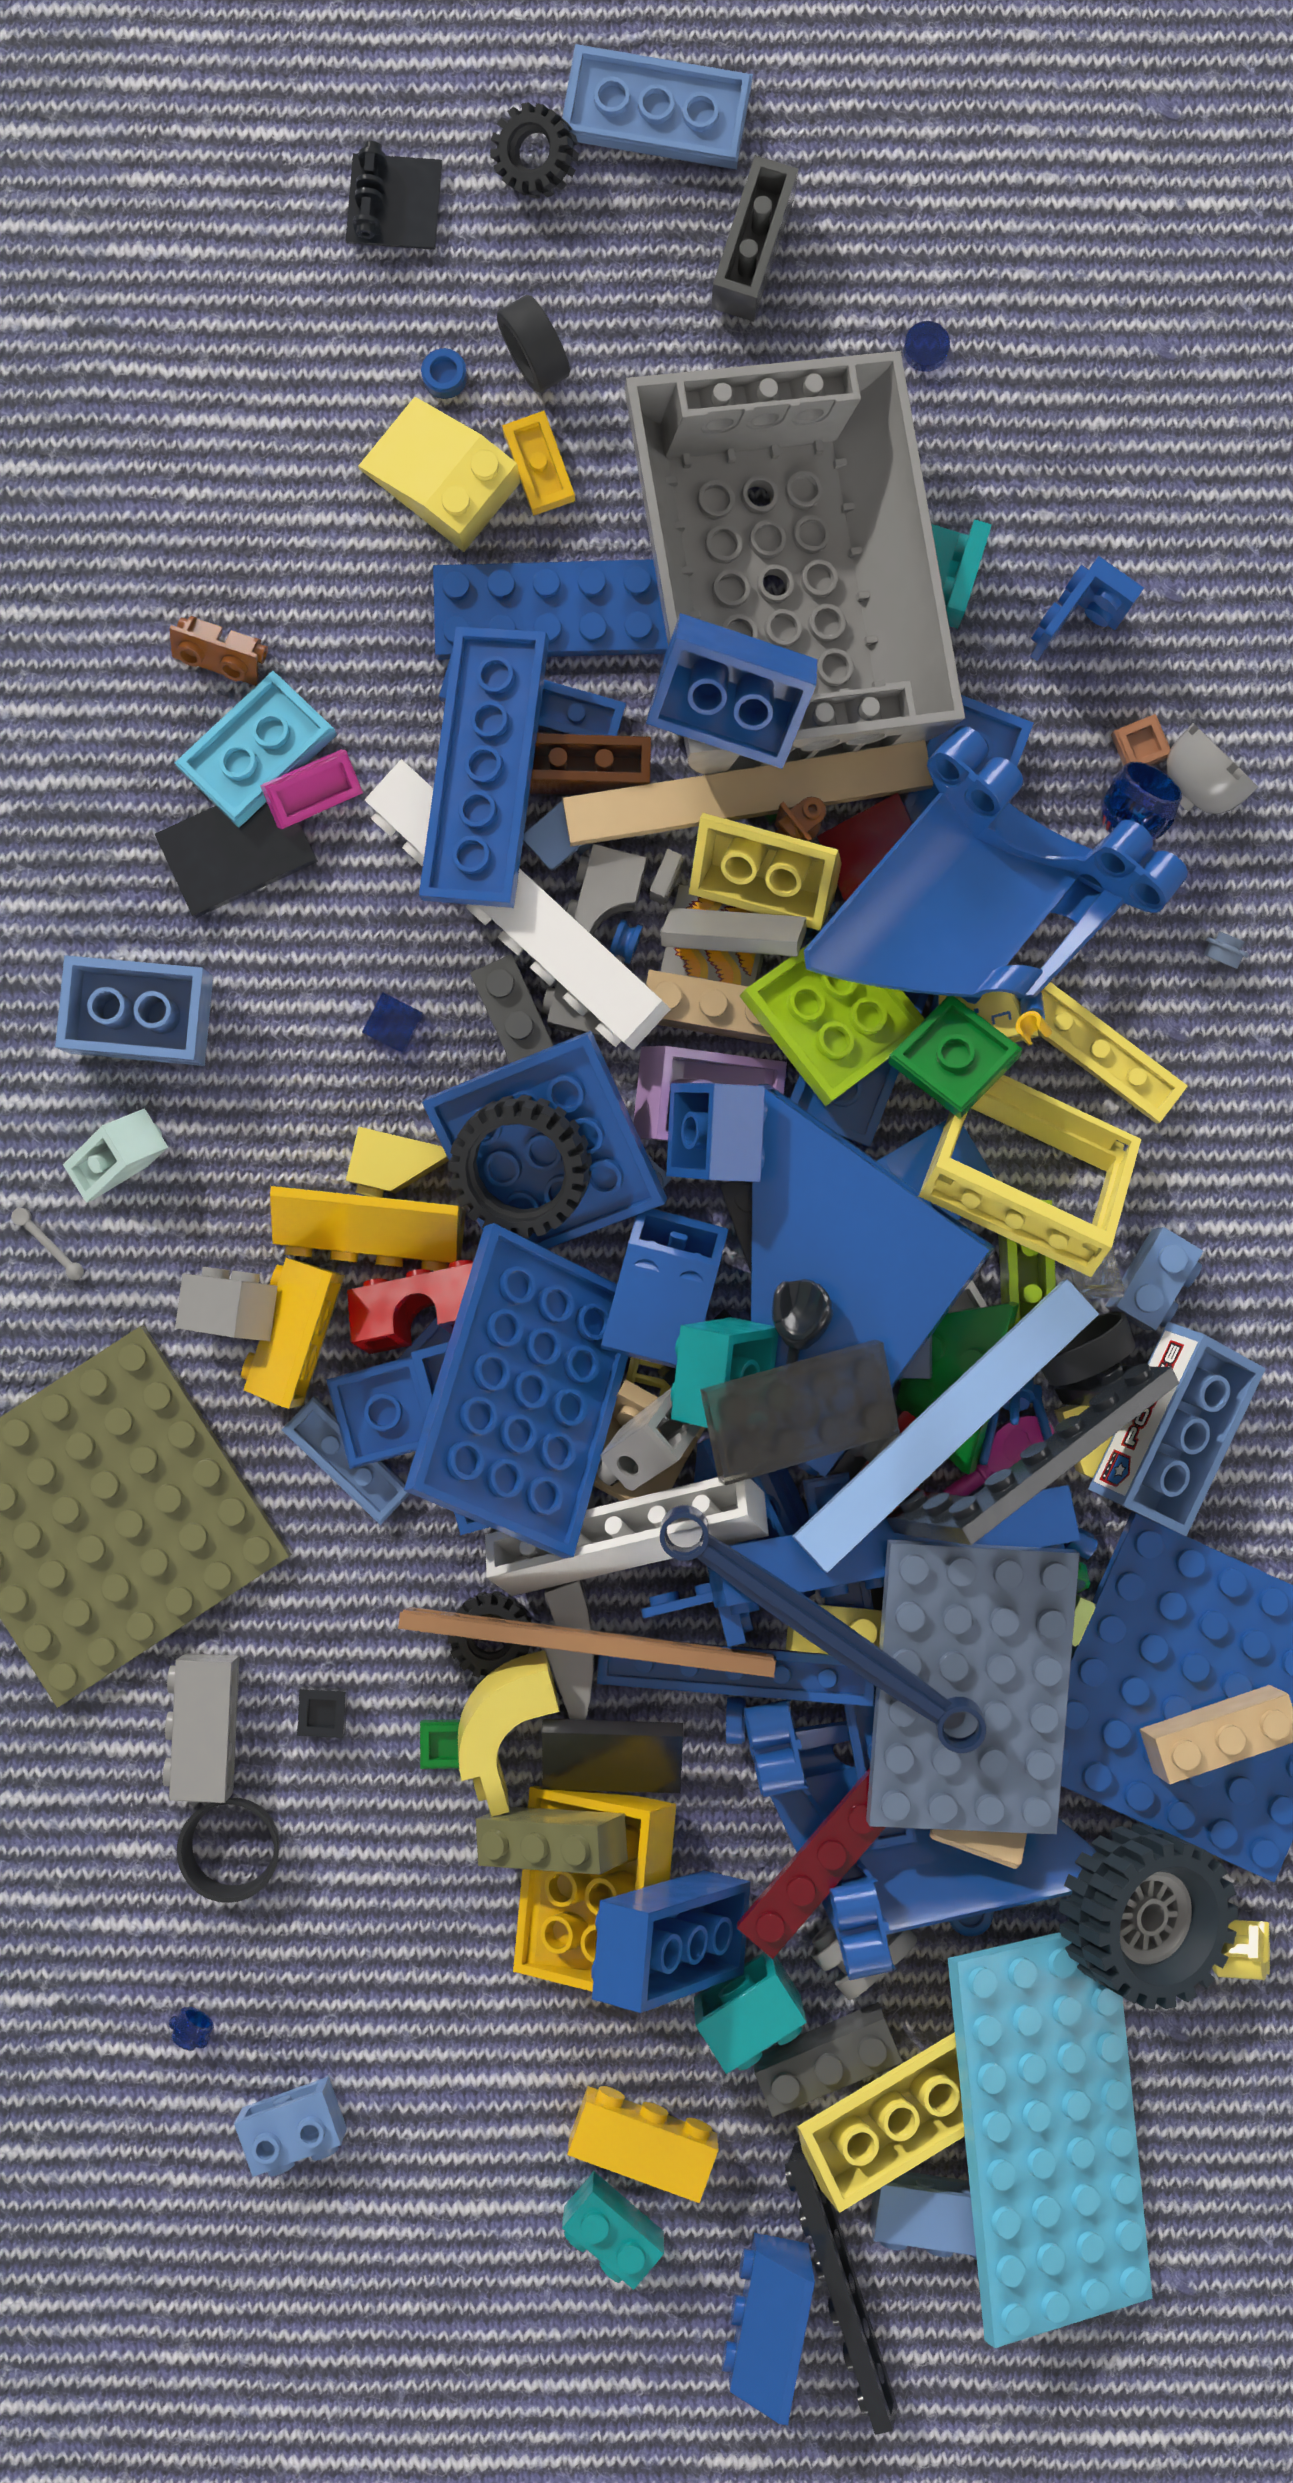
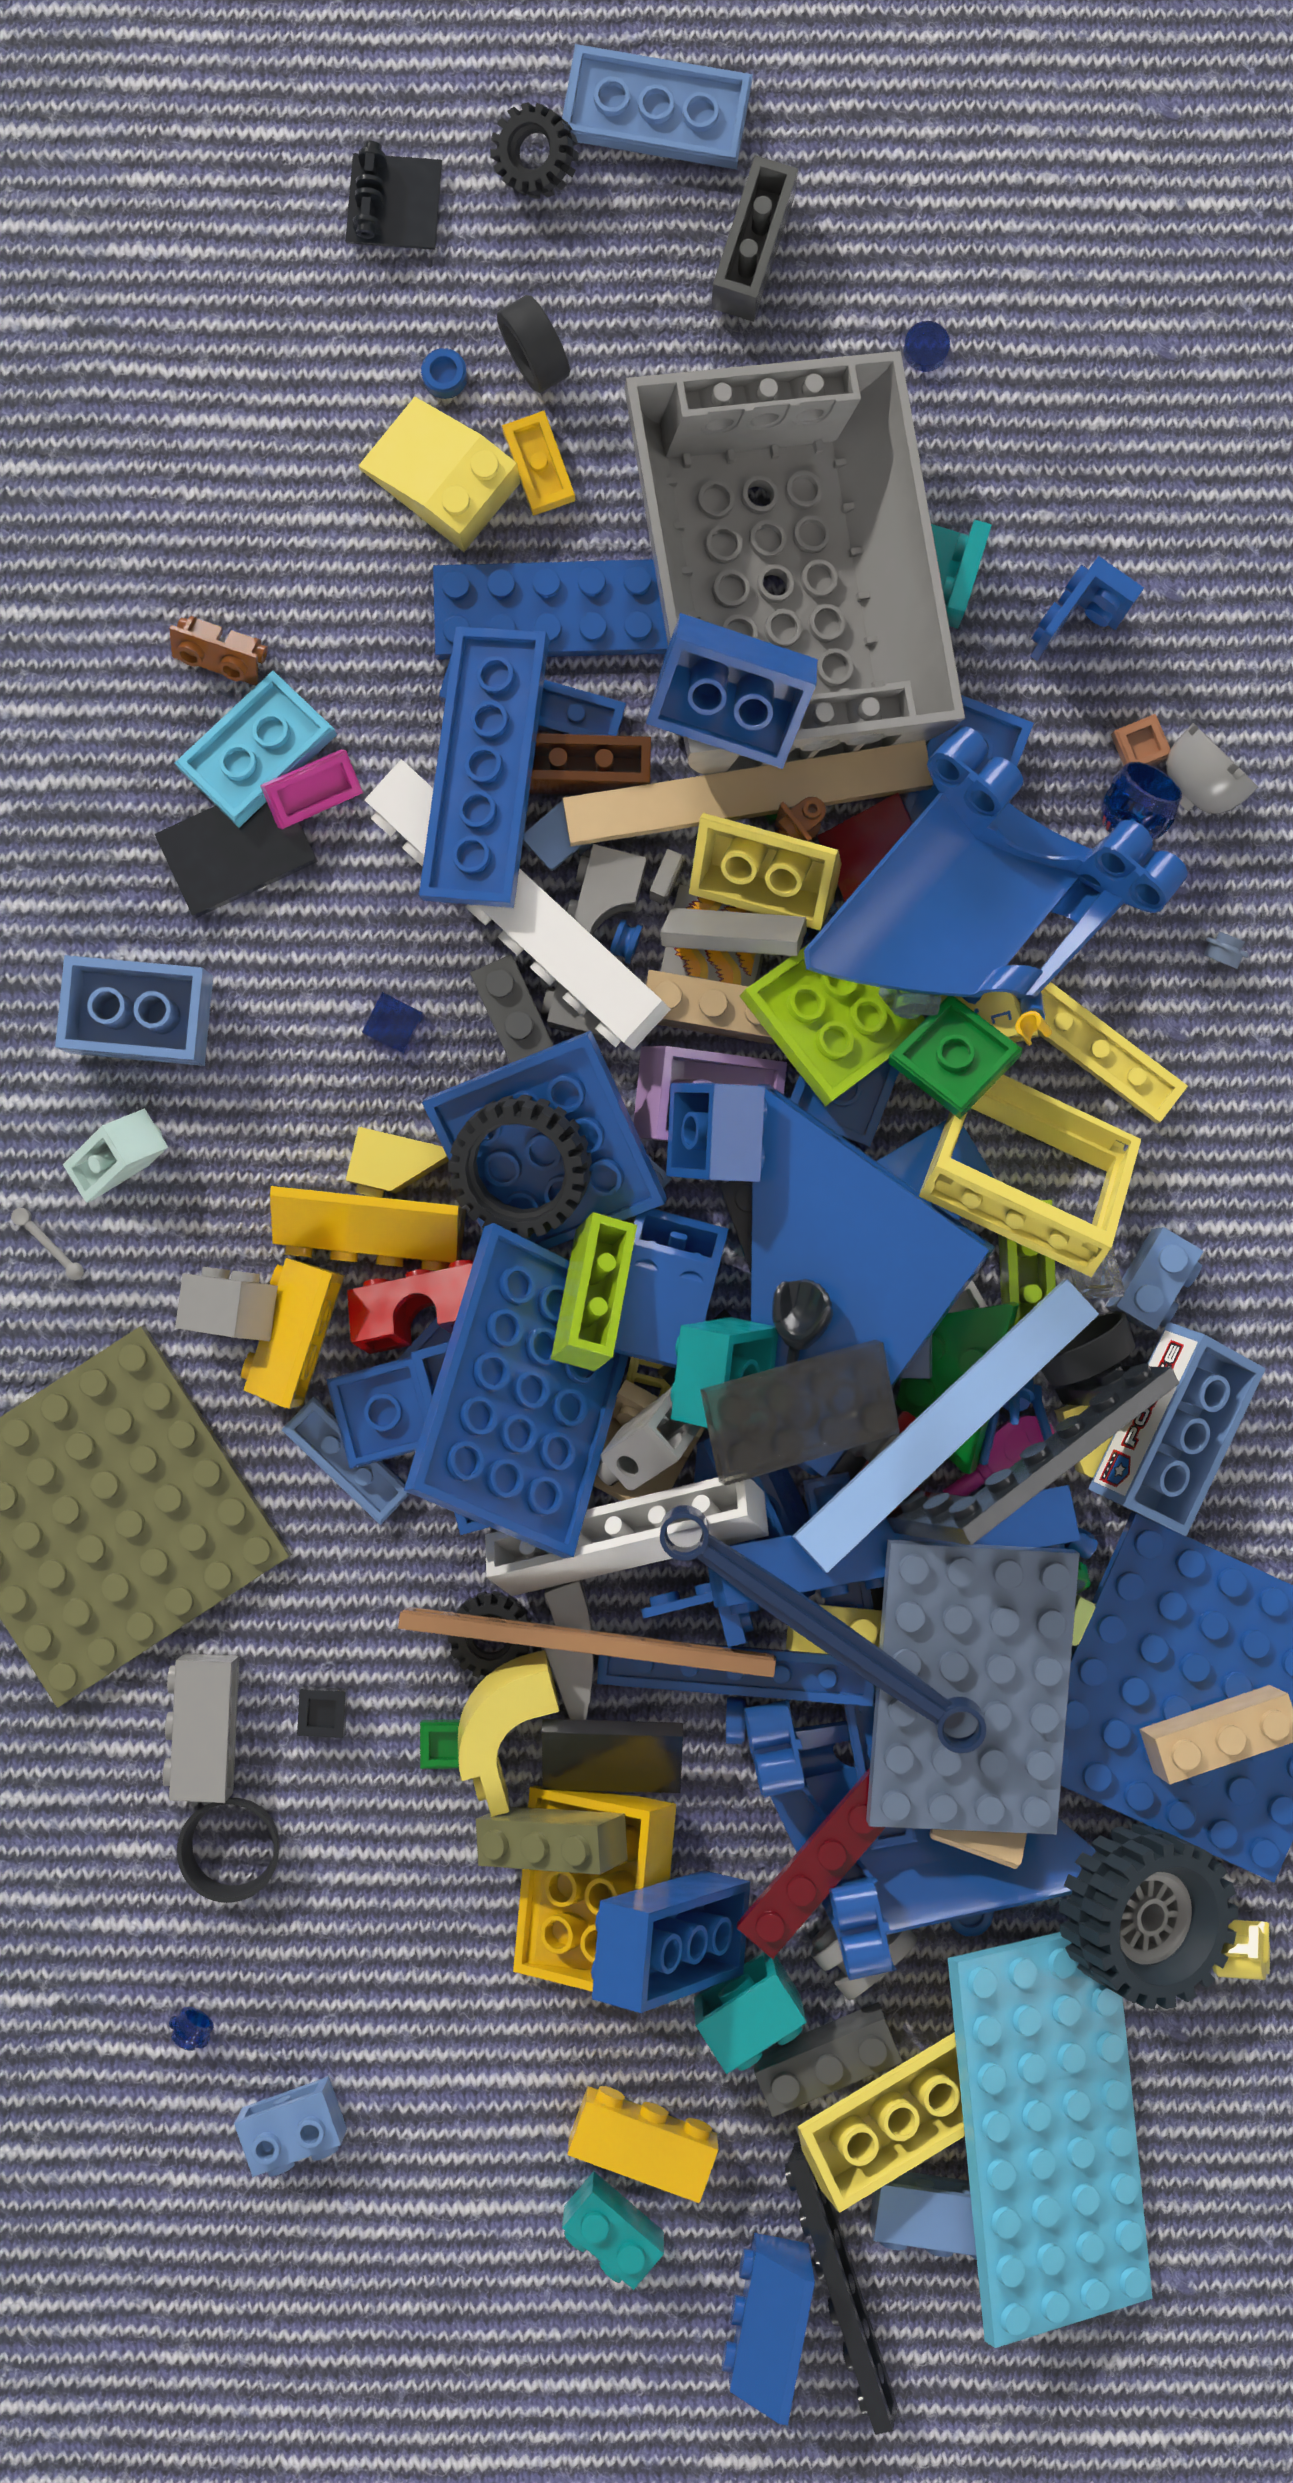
none -> lime brick [551,1212,637,1371]
none -> clear light blue plate [879,988,941,1019]

